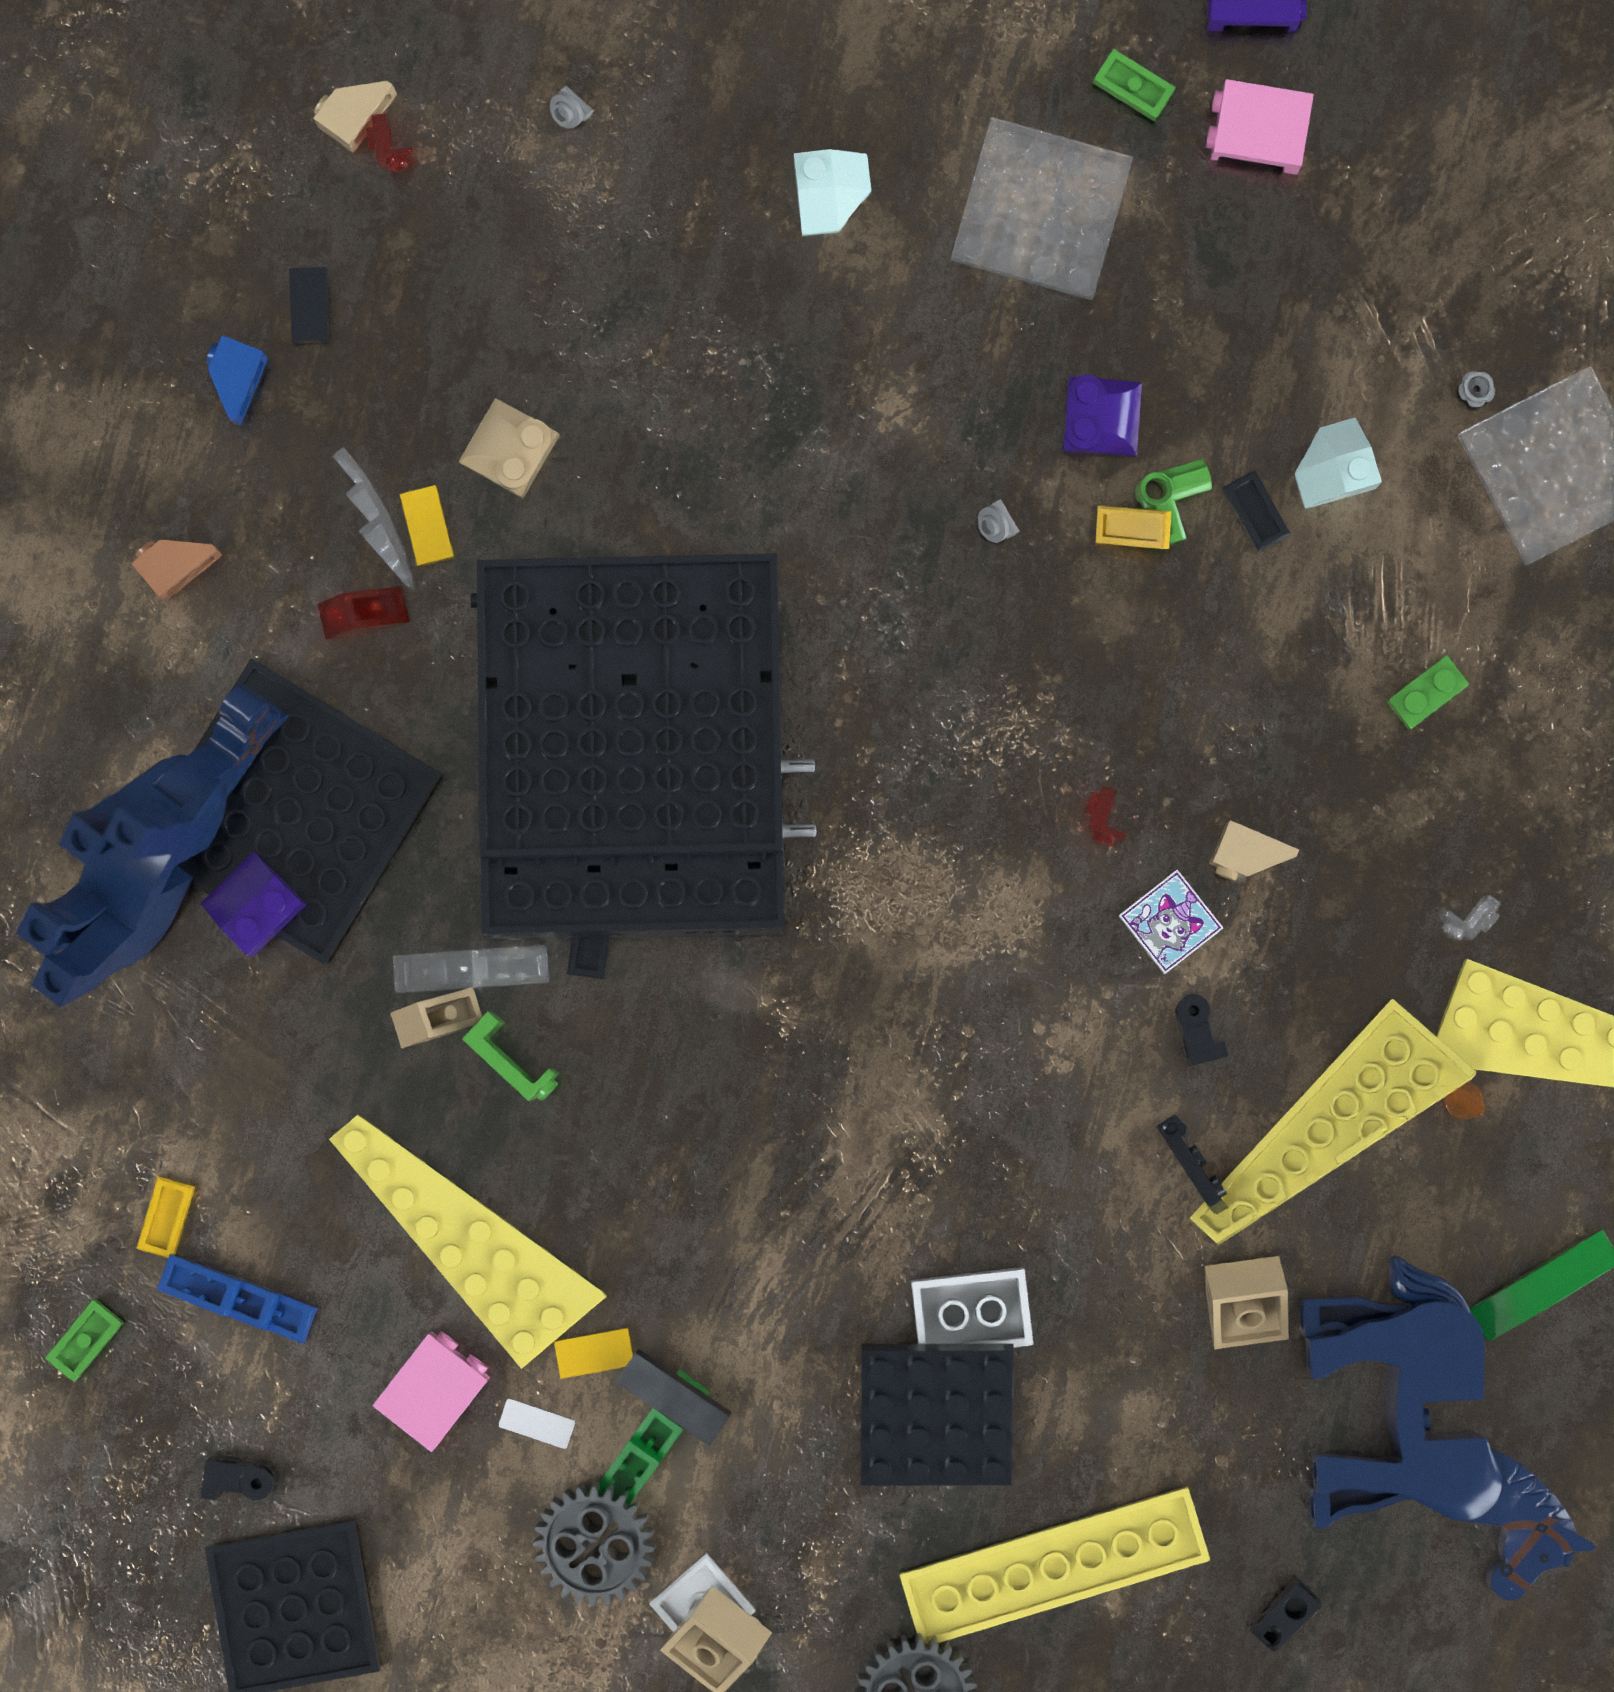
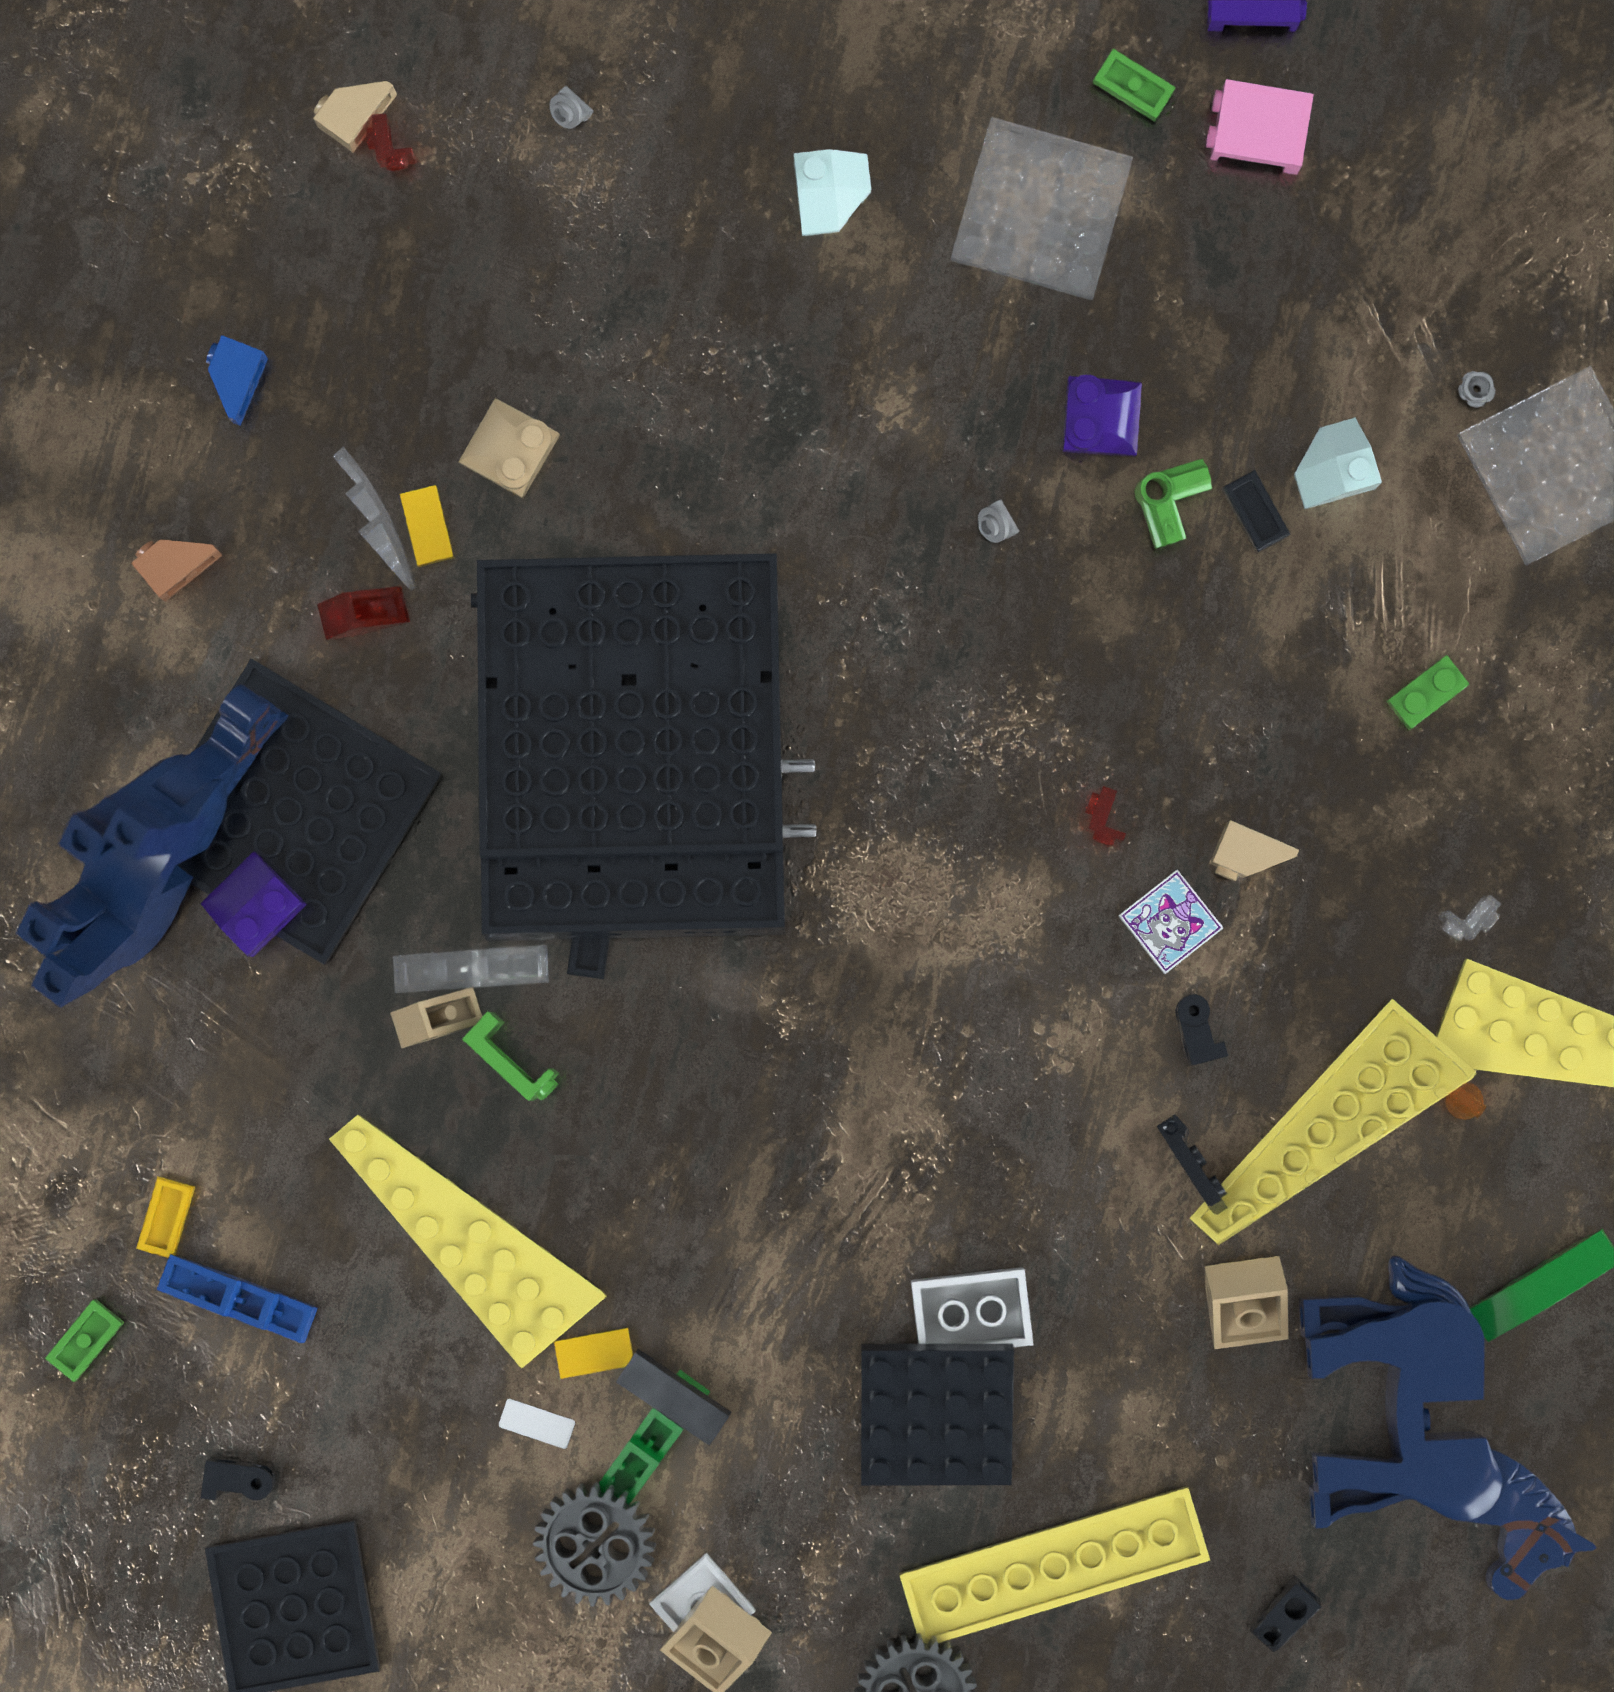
black tile [289,267,330,344] -> none
bright pink panel [372,1331,491,1452] -> none
yellow tile [1095,505,1171,549] -> none

